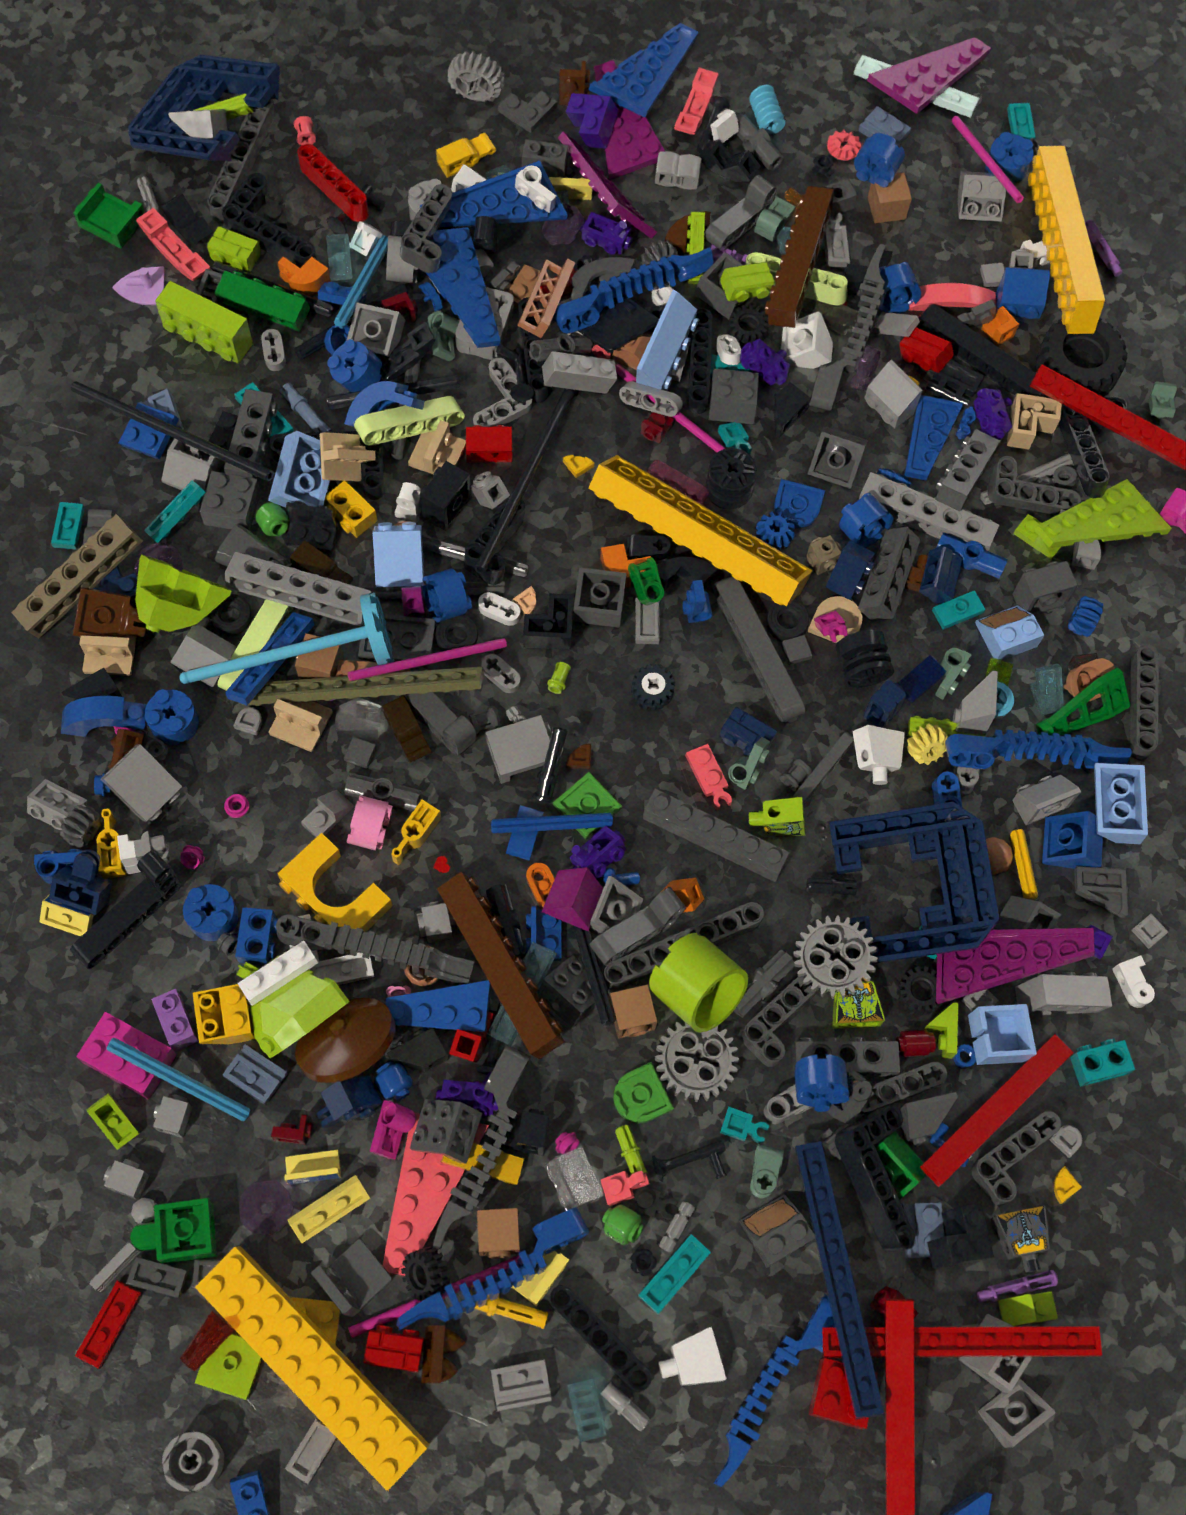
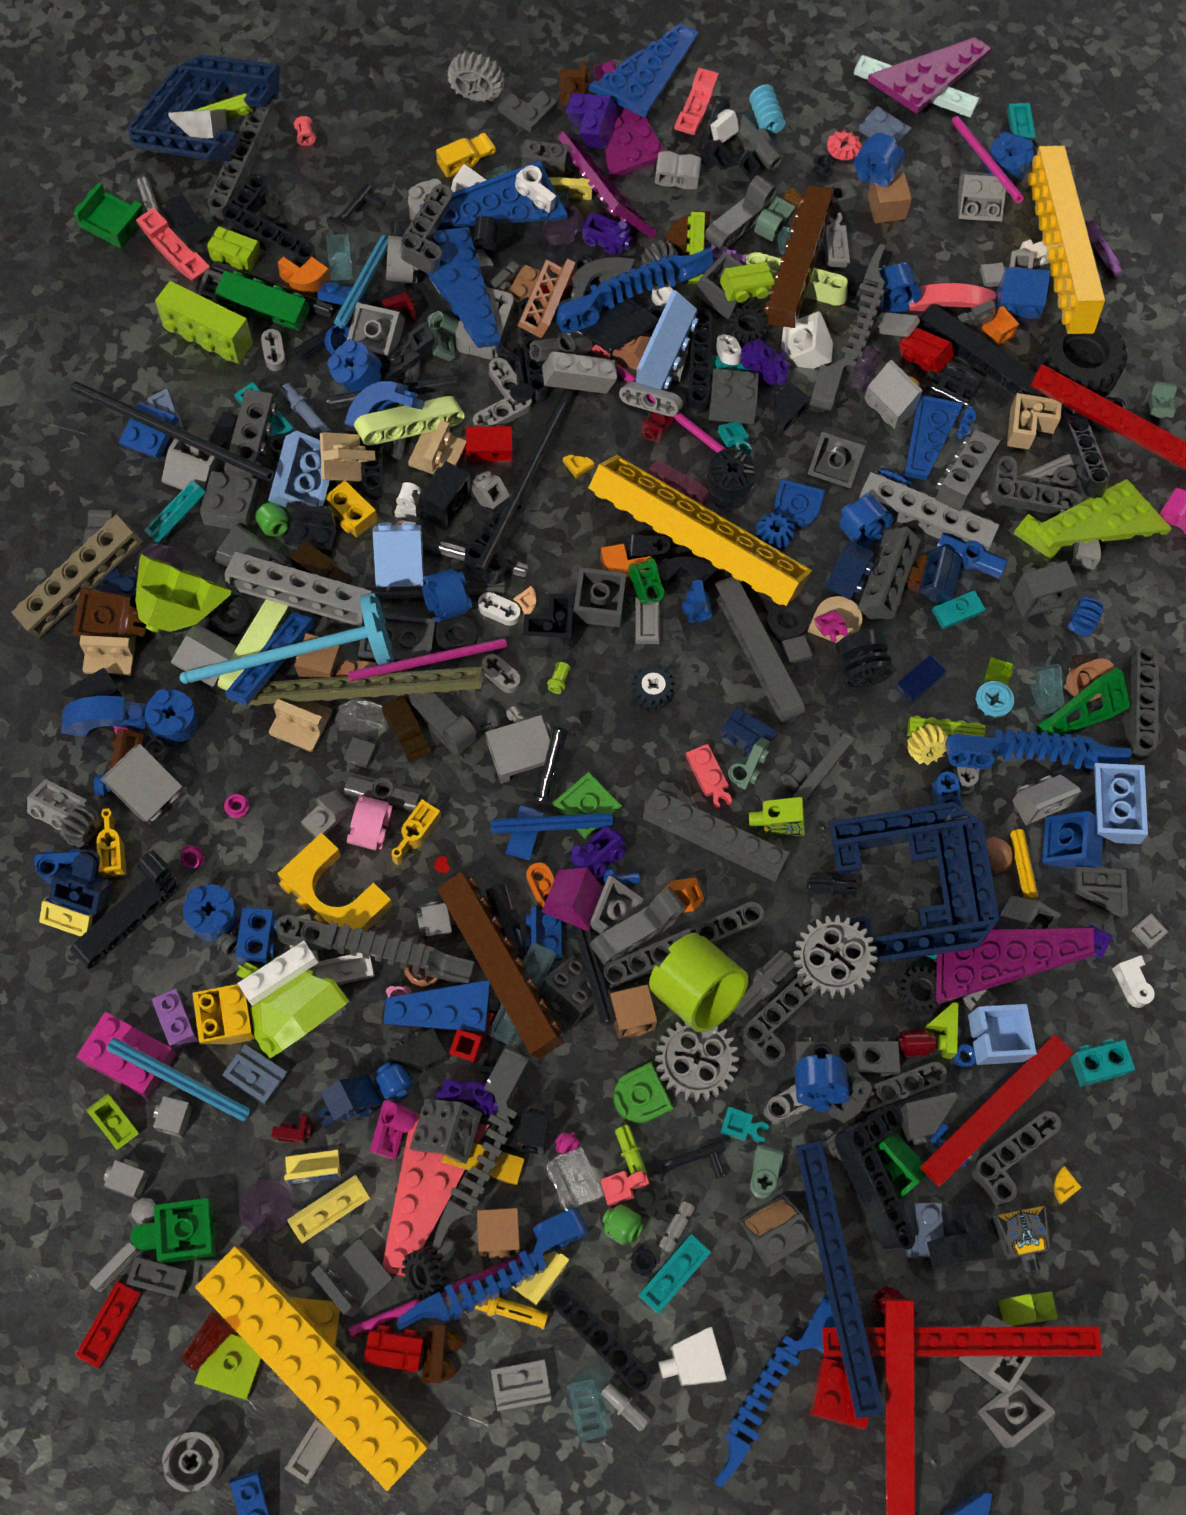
teal plate [51,502,85,550] -> none
lavender shield [112,266,164,305] -> none
hips [117,831,170,874] -> none
light grey tile [233,707,262,736] -> none
reddish brown dish [295,998,396,1083] -> none
red beam [297,144,369,222] -> none
white tile [349,221,383,257] -> none
magenta leg [402,586,426,618] -> none
blue piece [418,282,443,312] -> none
reddish brown tile [566,743,591,769] -> none
dark tan brick [806,535,842,575] -> none
torso [832,968,885,1029] -> none
white torso [853,725,904,785] -> none
dark blue brick [863,680,906,728] -> none
sand green plate [935,648,971,700] -> none
light grey slope [953,671,998,736] -> none
dark purple brick [973,388,1012,440] -> none
light blue slope [975,605,1044,662] -> none
medium lavender piece [977,1270,1058,1303] -> none
light grey wedge [1015,971,1112,1015] -> none
light grey tile [1049,1125,1082,1158] -> none

